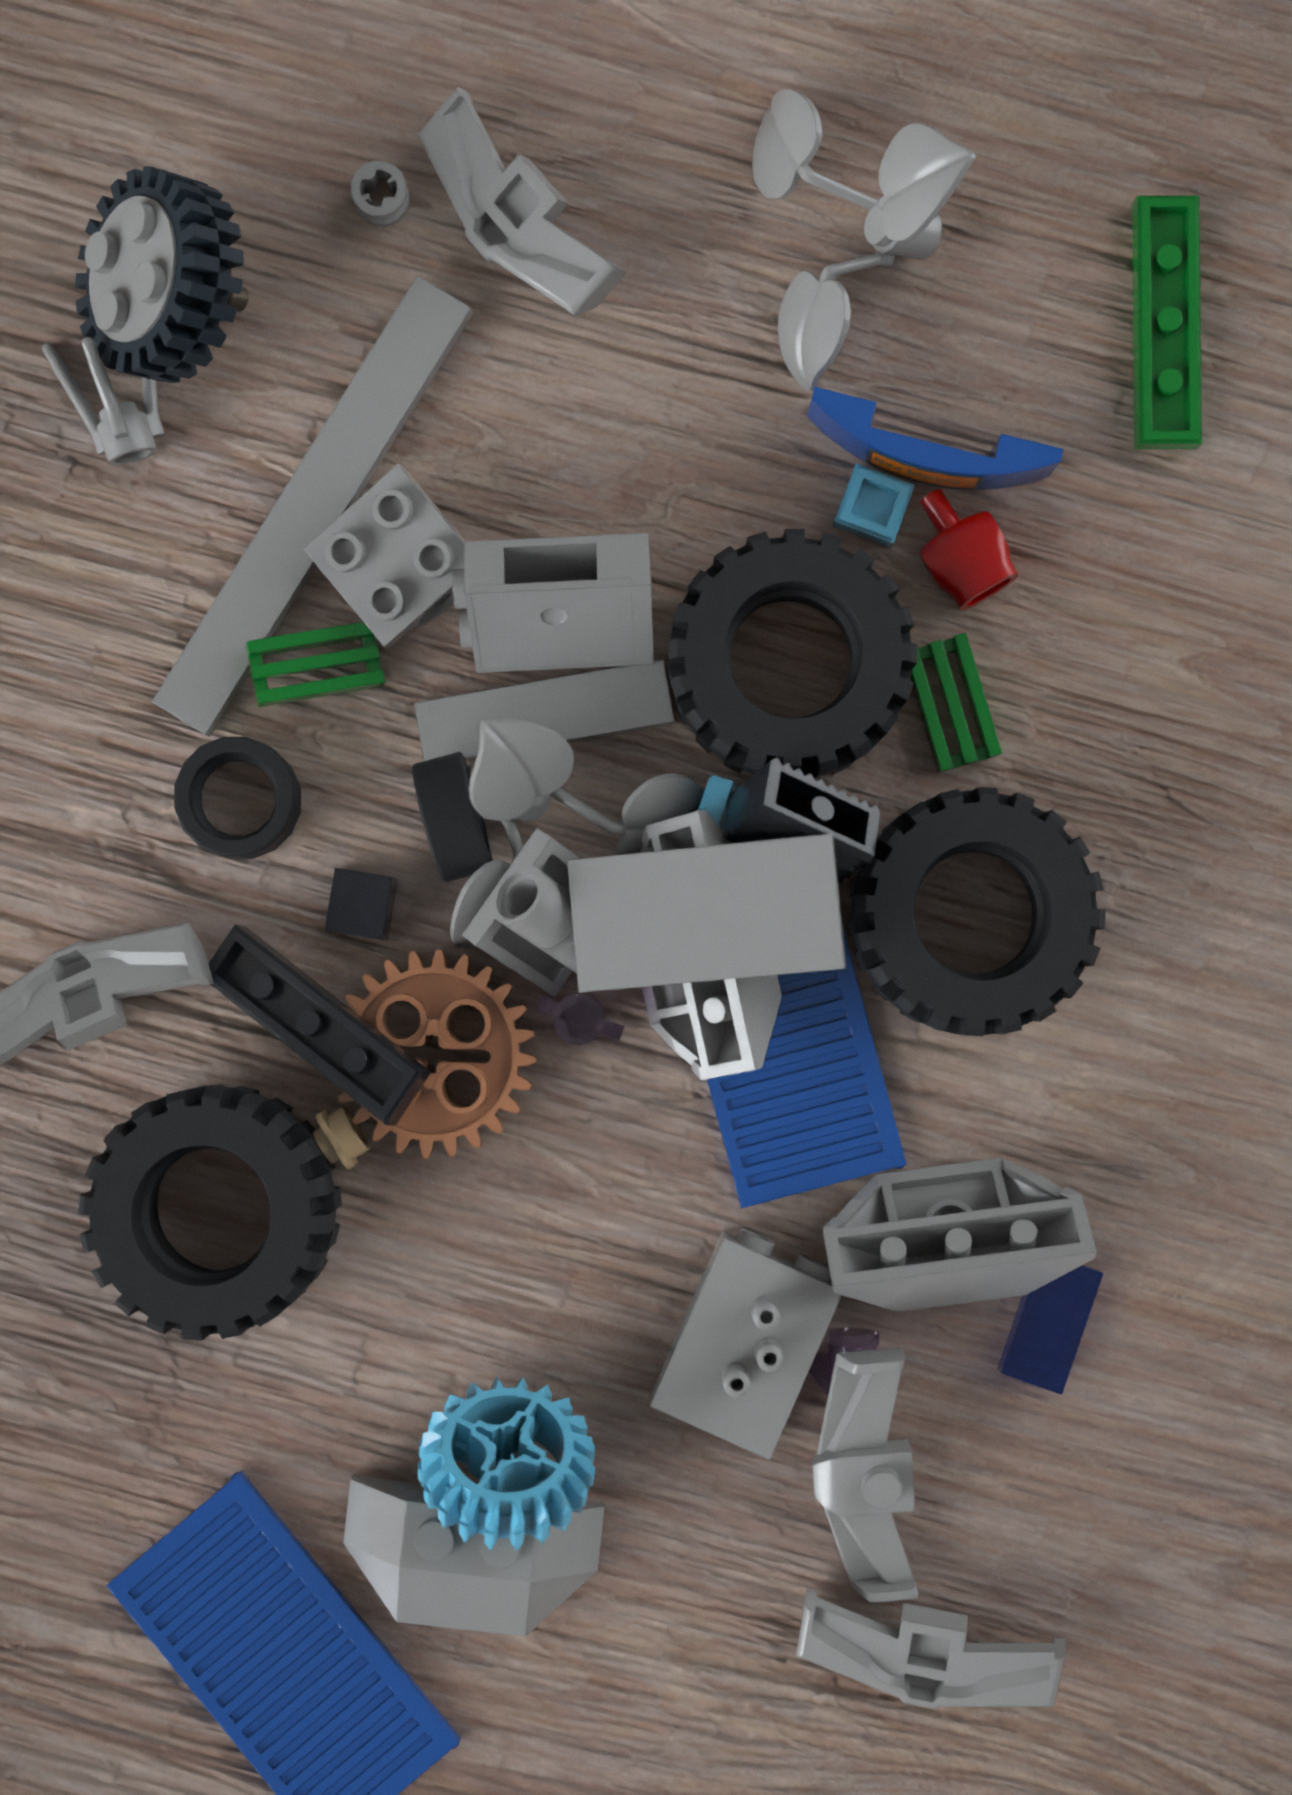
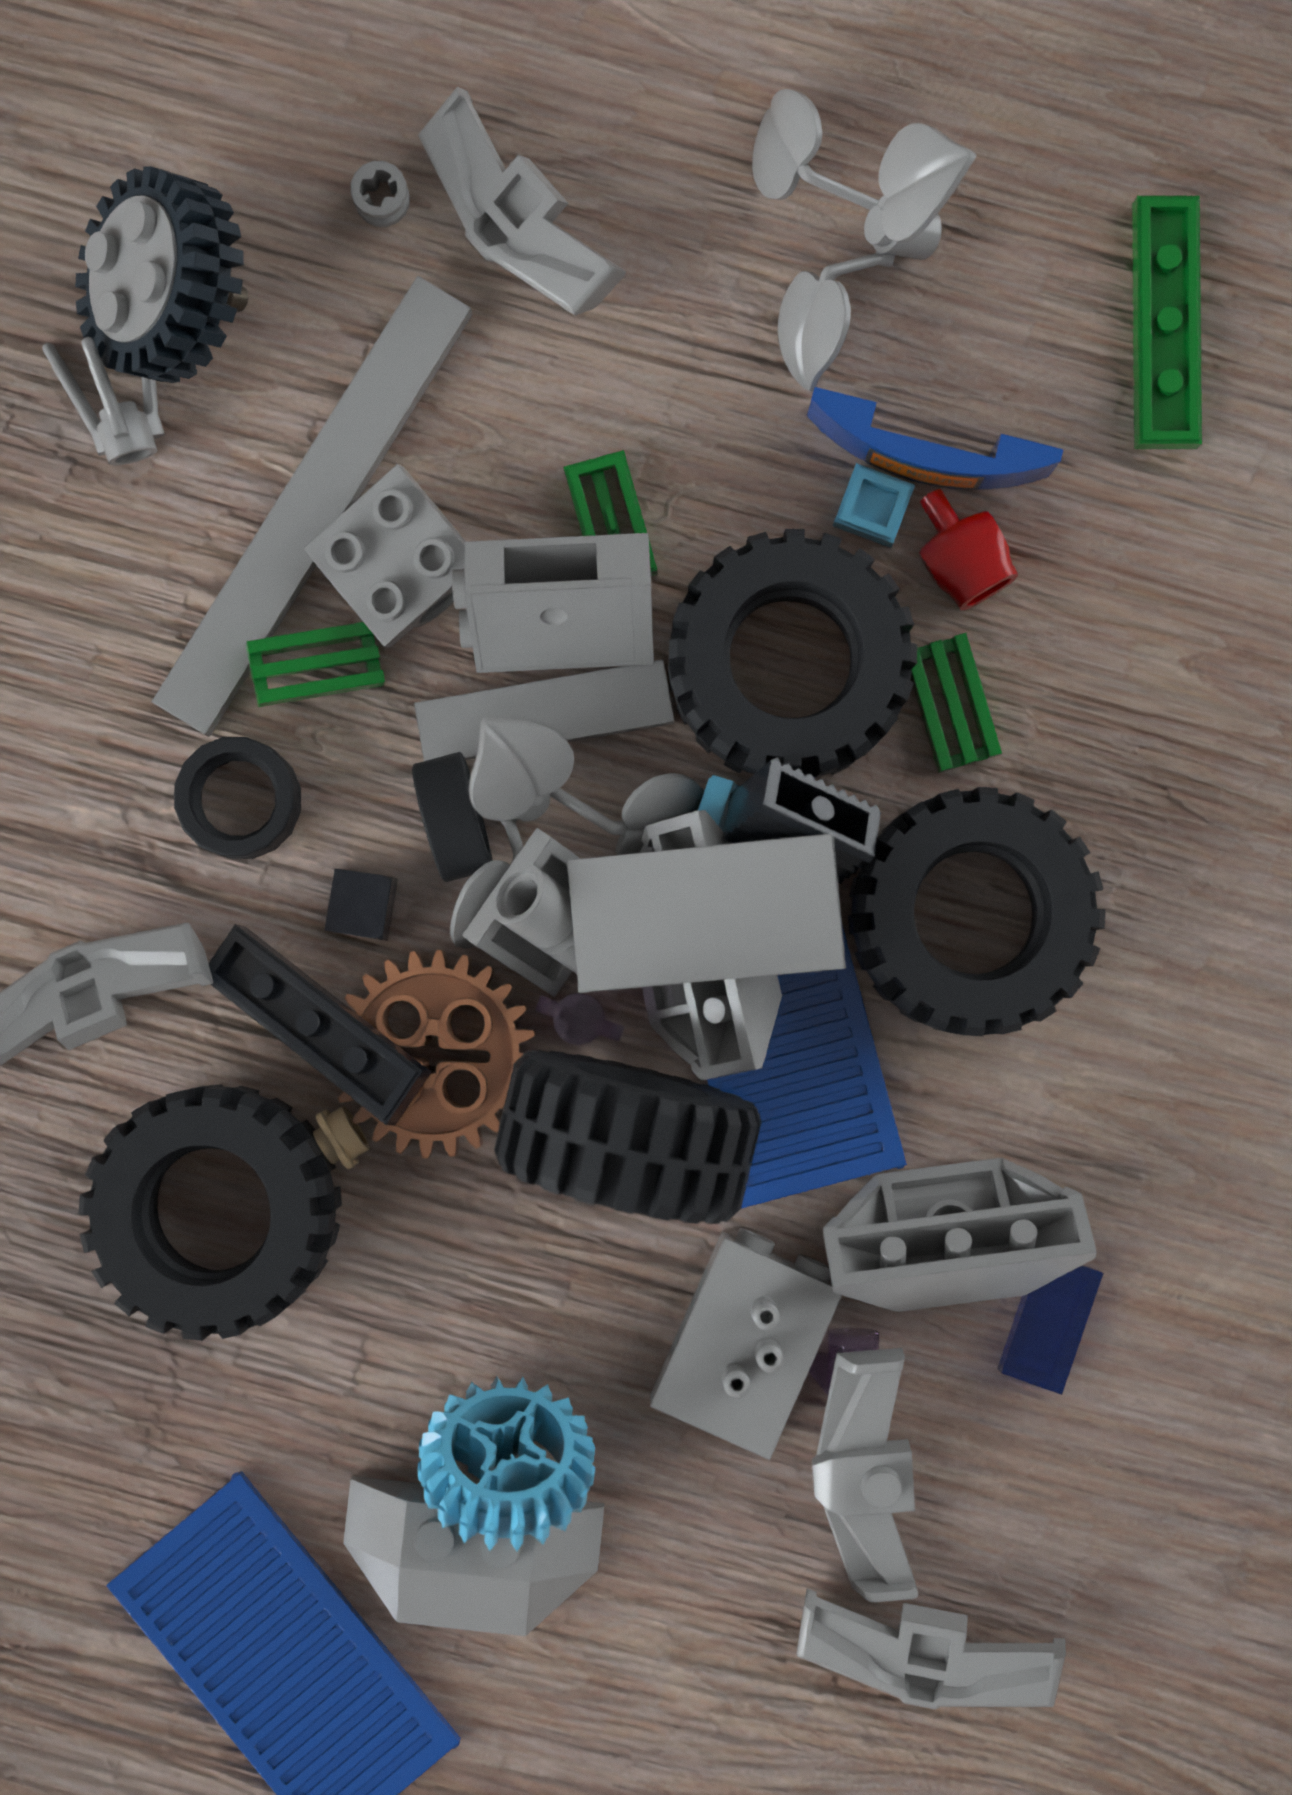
none -> black tyre [494,1050,761,1224]
none -> green tile [563,450,658,576]

